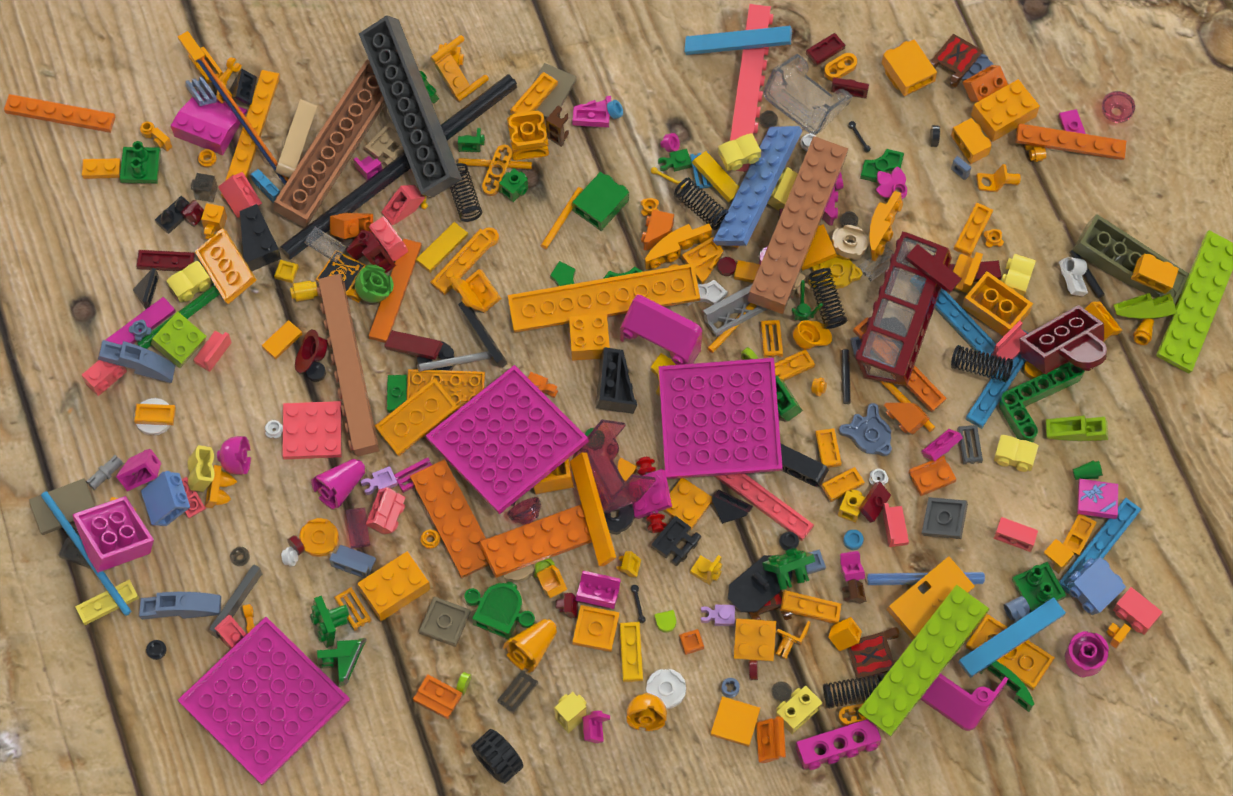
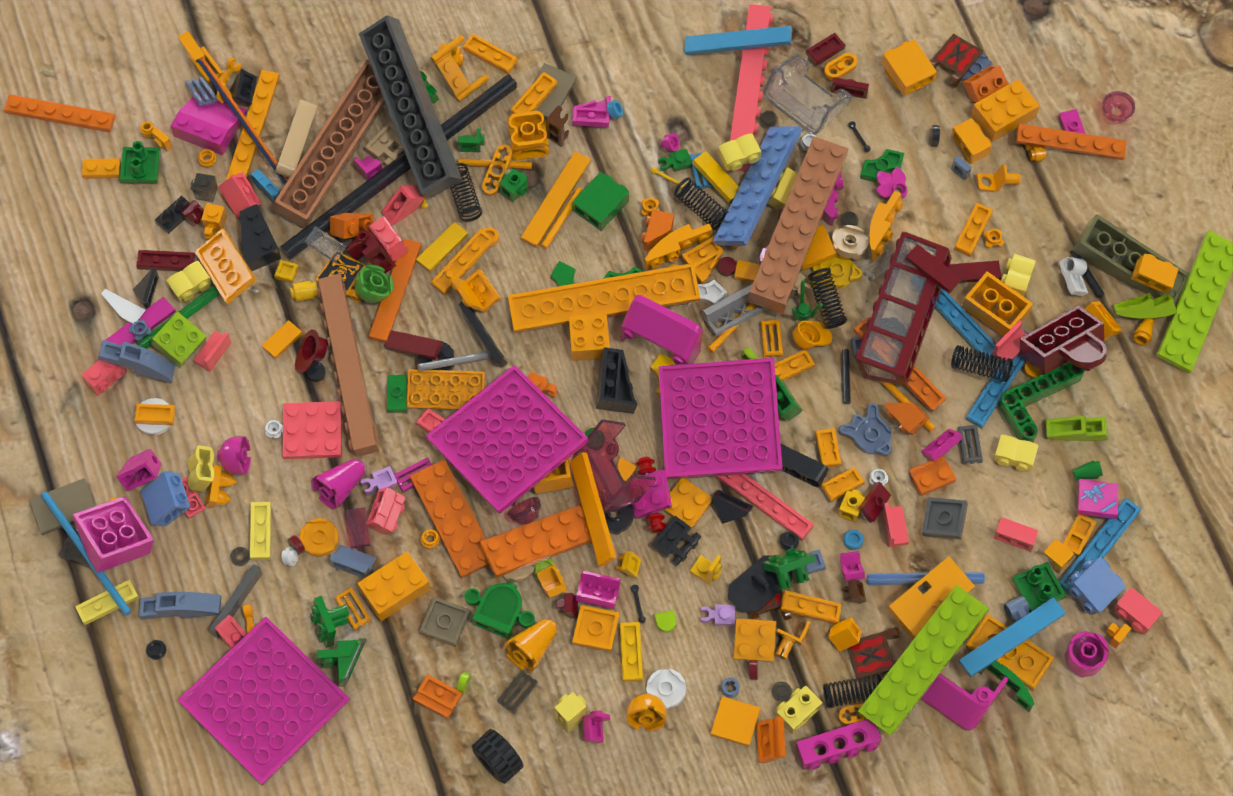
light grey pin [86,455,124,490] -> none
light orange tile [375,378,459,456] -> none
orange tile [679,629,704,655] -> none
light orange plate [811,377,827,397] -> none
light orange panel [953,252,983,293] -> none
none -> white sticker [101,289,145,323]
none -> light yellow plate [250,502,271,560]
none -> light orange tile [463,33,518,74]
none -> light orange tile [521,151,591,248]

